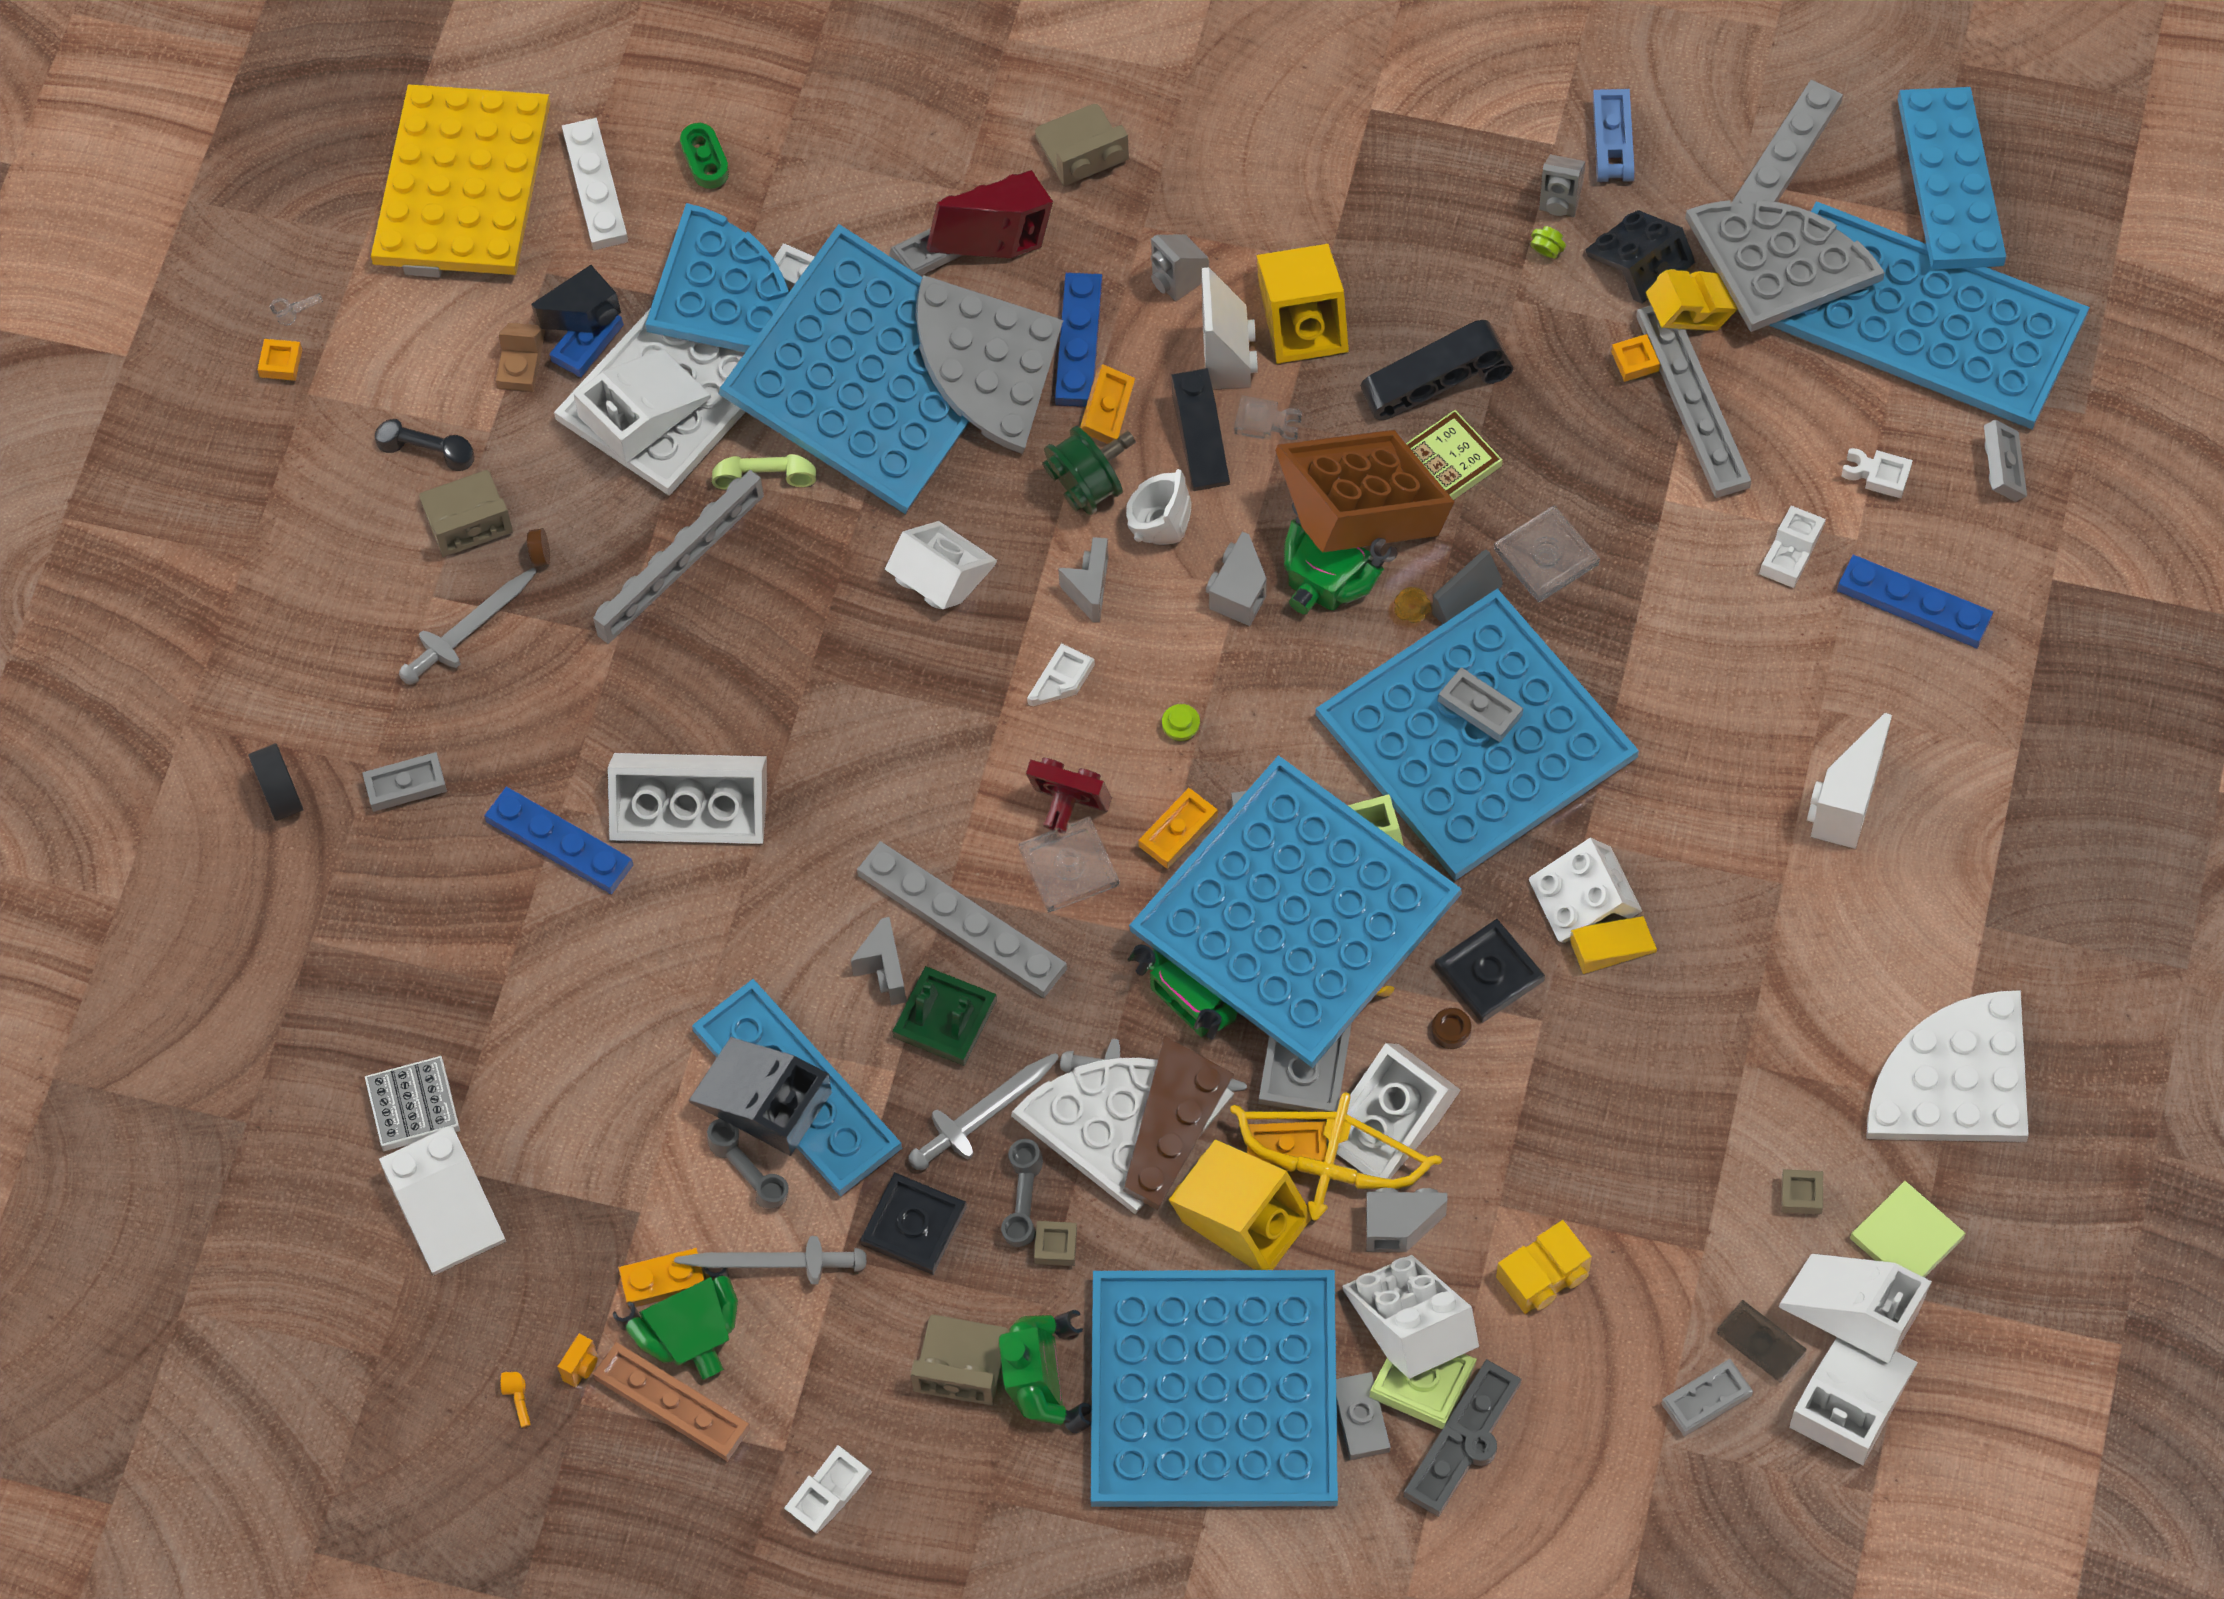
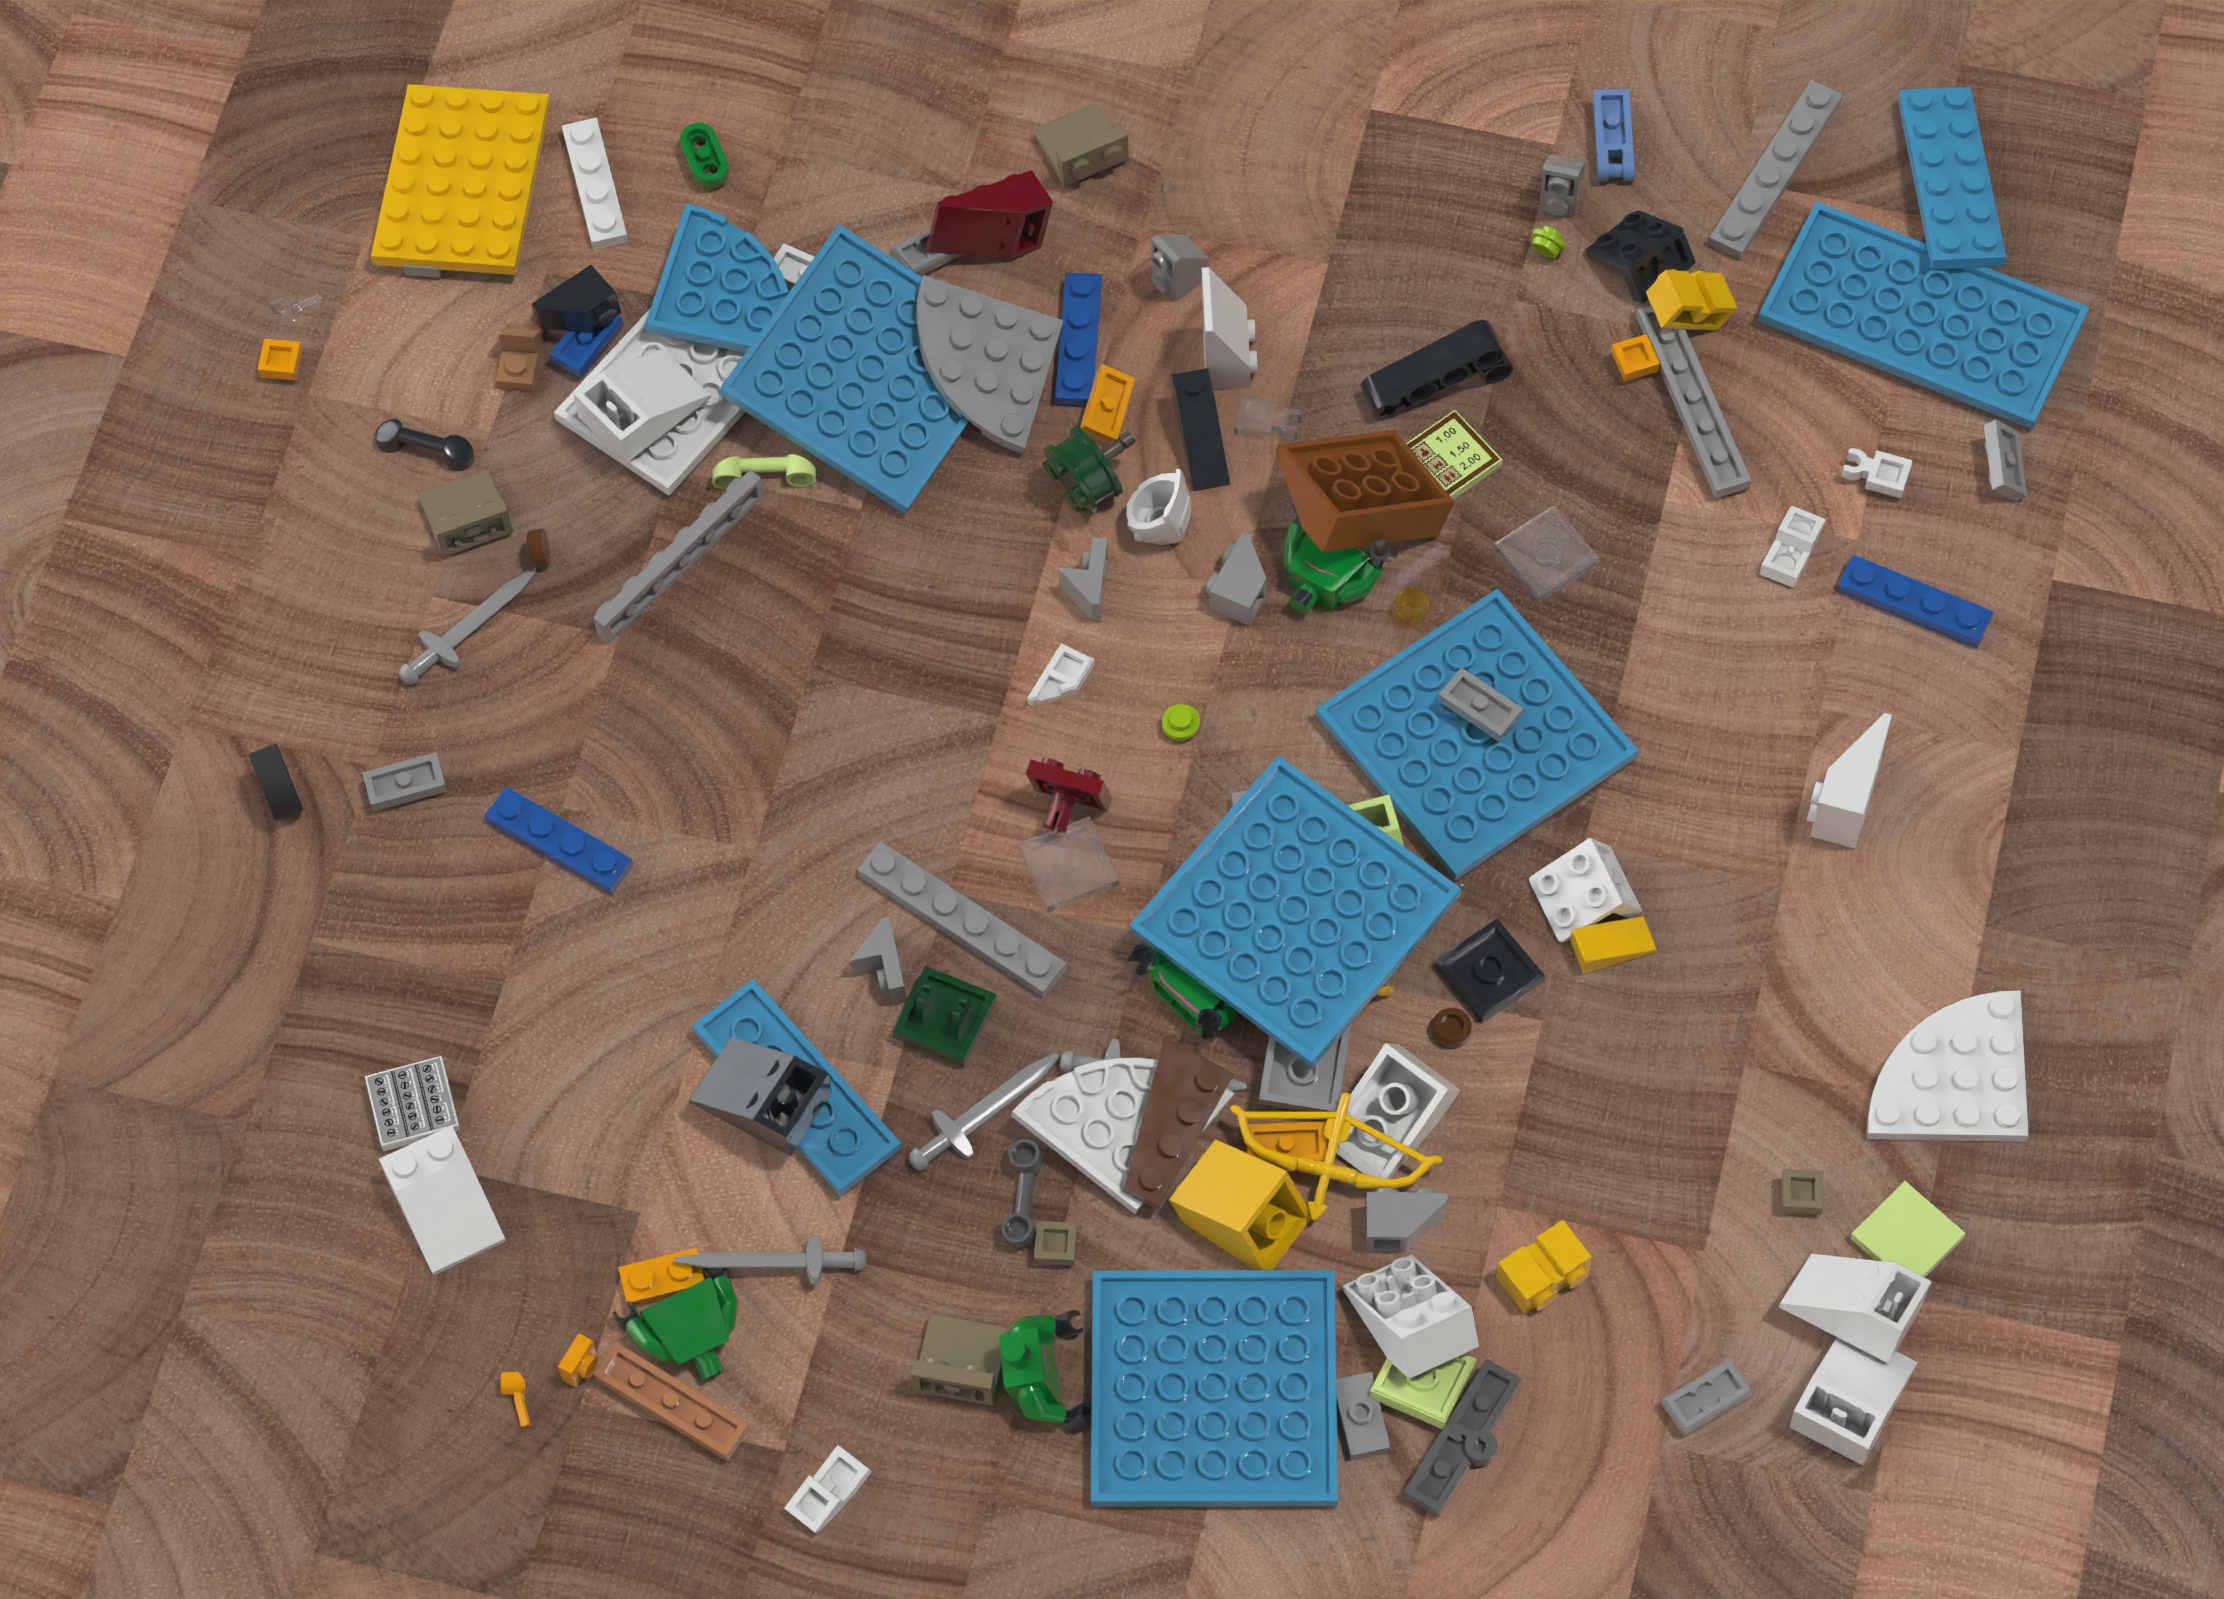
white slope [608,753,767,844] -> none
dark grey bar [707,1119,789,1209] -> none
black tile [860,1172,967,1275] -> none
white slope [885,521,997,609] -> none
light orange plate [1138,788,1218,869] -> none
yellow slope [1256,244,1349,364] -> none
dark grey slope [1432,550,1503,624] -> none
light grey plate [1685,200,1885,332] -> none
clear smoke plate [1716,1300,1807,1383] -> none

